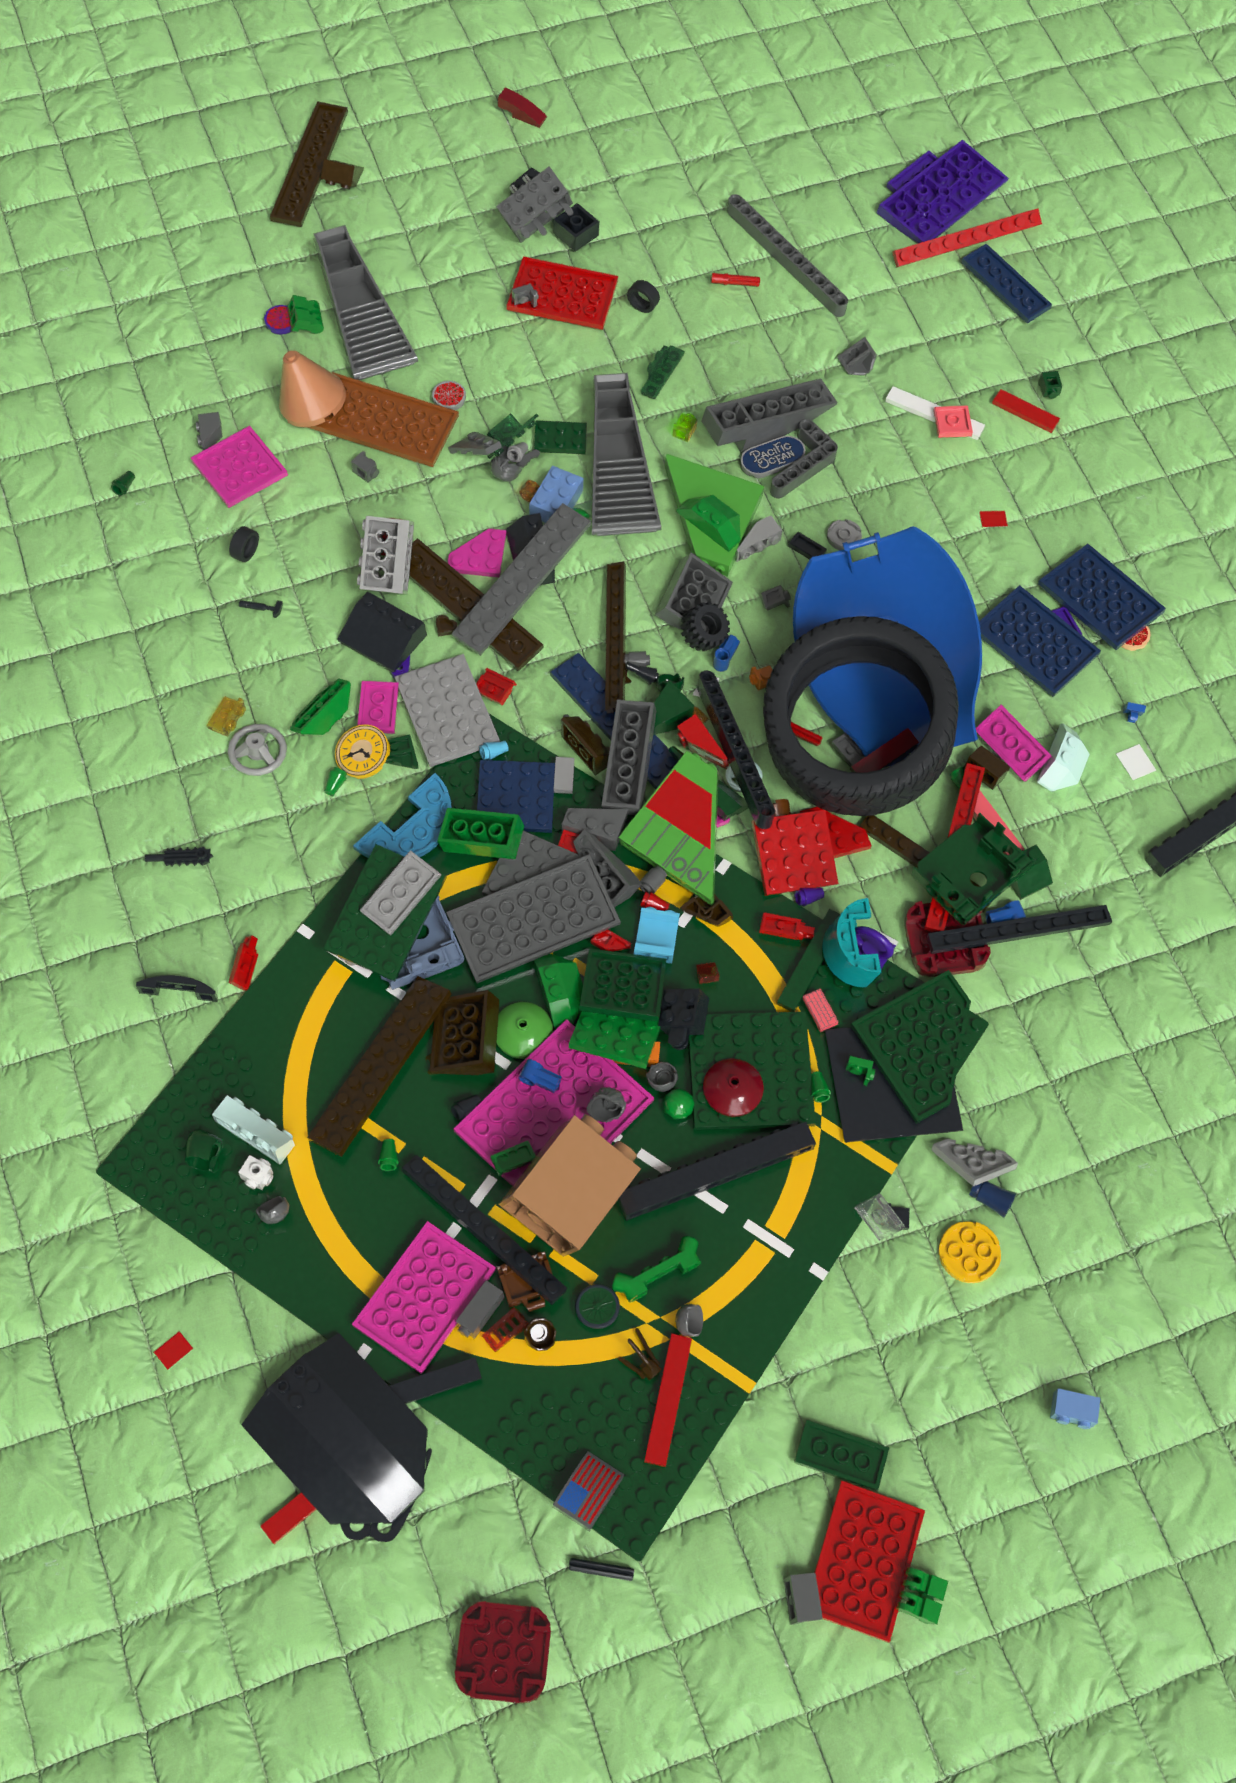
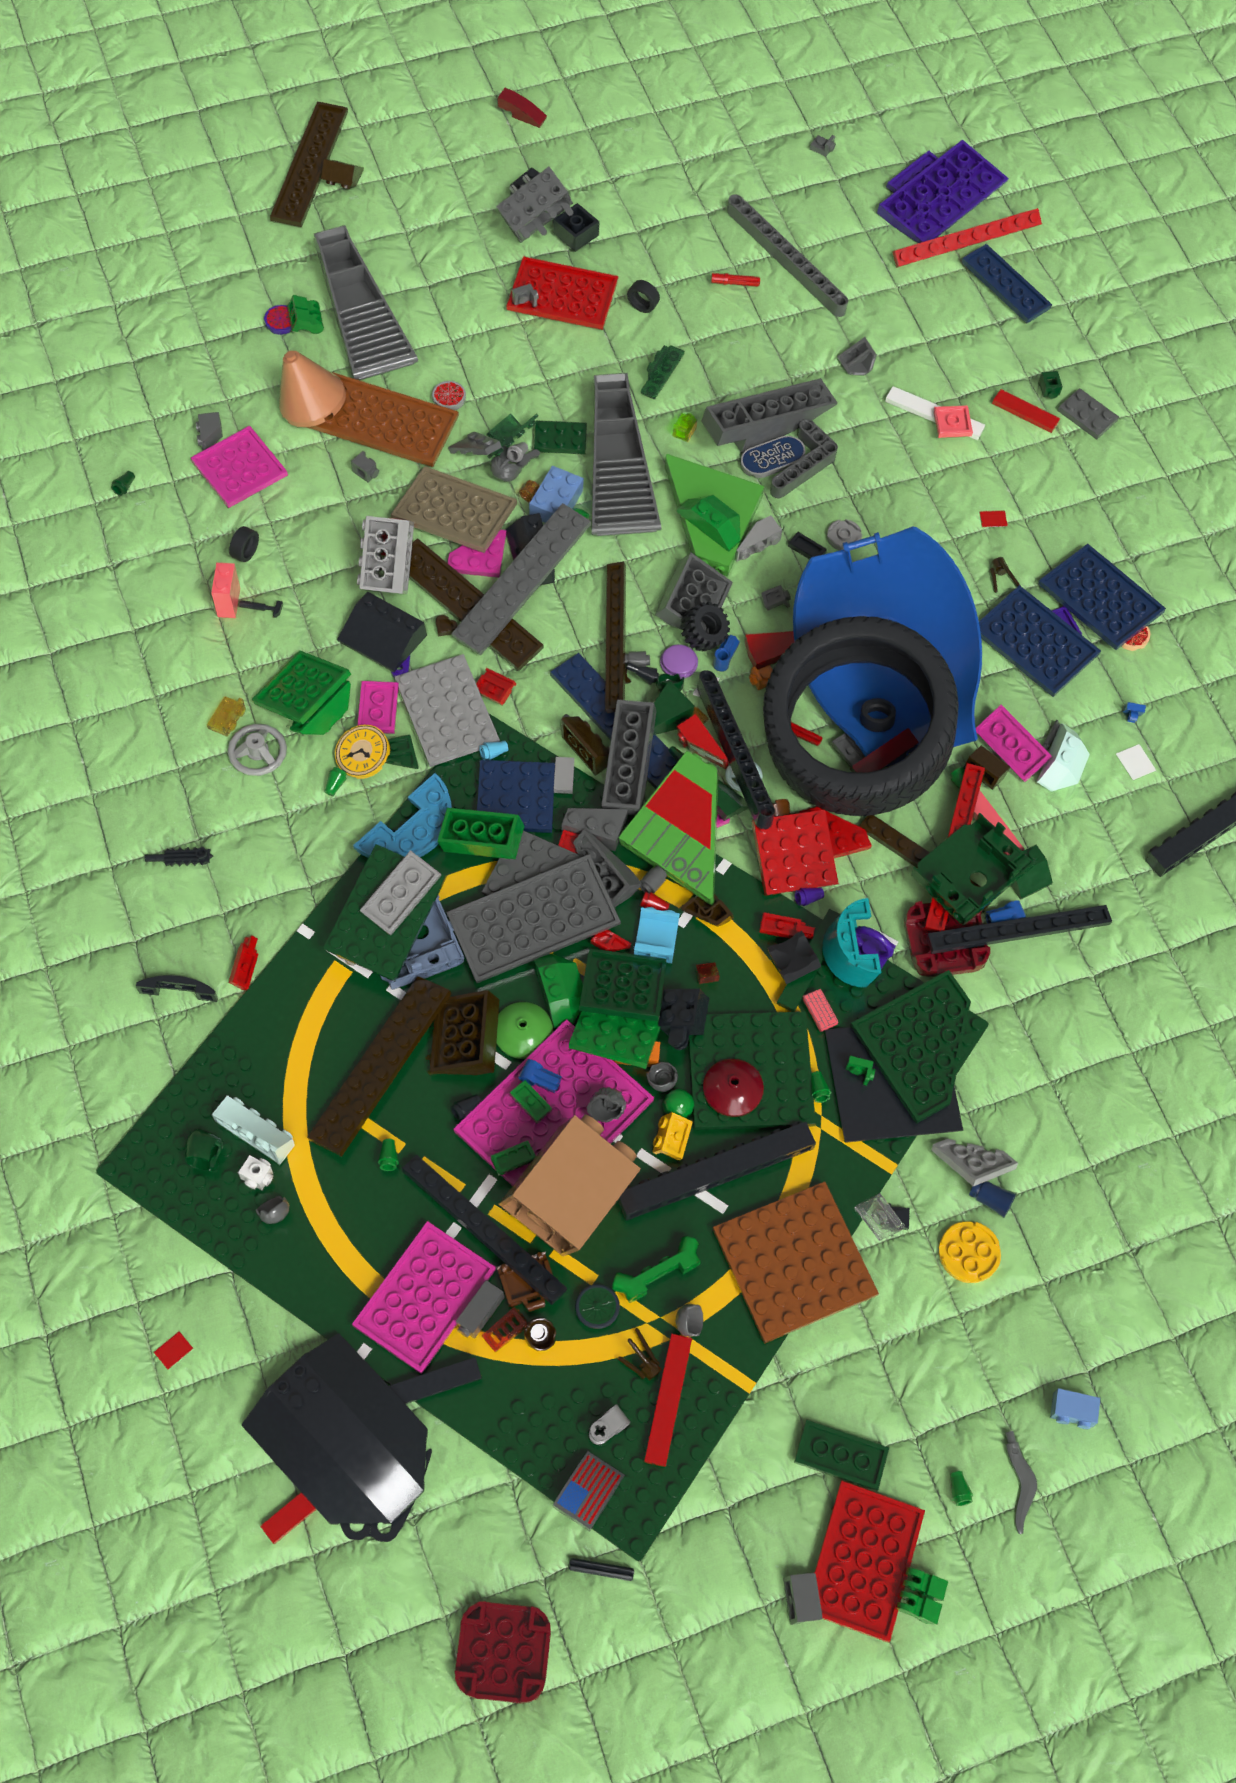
none -> coral brick [211,562,241,618]
none -> green plate [252,650,351,725]
none -> dark tan plate [391,466,517,553]
none -> green plate [510,1080,552,1123]
none -> light grey piece [589,1405,631,1445]
none -> yellow bracket [652,1112,693,1160]
none -> medium lavender piece [660,644,698,679]
none -> dark orange plate [713,1182,879,1344]
none -> red piece [745,631,795,670]
none -> black brick [767,931,821,984]
none -> dark grey bracket [810,135,836,157]
none -> black tyre [860,698,896,732]
none -> green cone [950,1471,973,1506]
none -> dark brown plant [990,557,1021,593]
none -> dark grey piece [1005,1431,1037,1534]
none -> dark grey wheel [1042,720,1060,751]
none -> dark grey plate [1058,388,1119,440]

